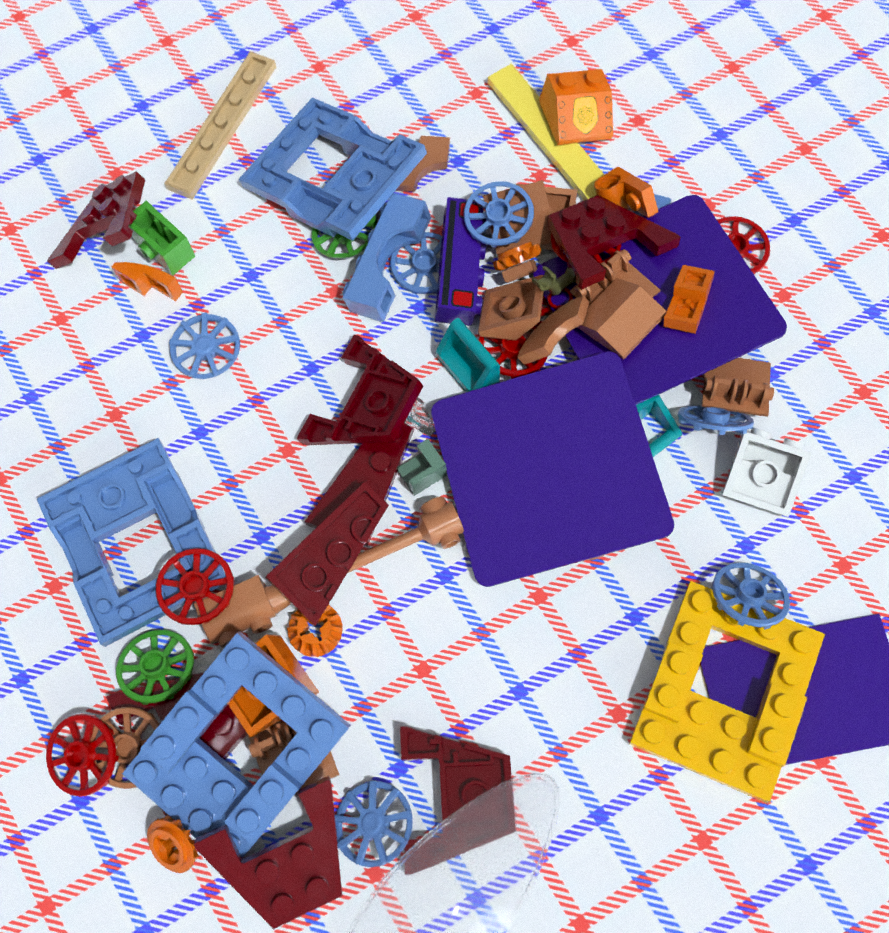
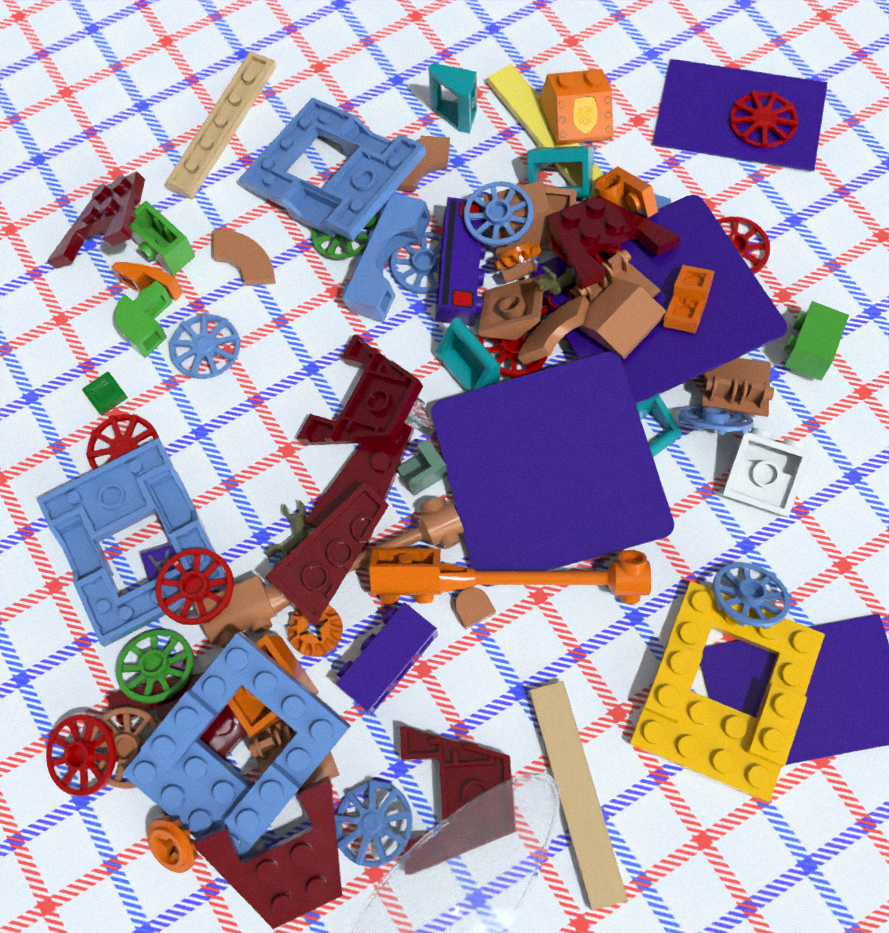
none -> green tile [82,371,128,416]
none -> red wheel [86,414,159,470]
none -> bright green brick [115,280,173,358]
none -> dark purple tile [141,544,182,582]
none -> nougat tile [213,229,276,286]
none -> olive arm [266,500,309,567]
none -> dark purple brick [336,602,438,716]
none -> orange bar [369,548,651,604]
none -> teal tile [428,63,477,134]
none -> nougat tile [456,587,496,629]
none -> teal tile [528,145,594,198]
none -> tan tile [529,681,628,911]
none -> dark purple piece [653,59,828,171]
none -> red wheel [730,90,799,148]
none -> bright green brick [783,301,849,381]

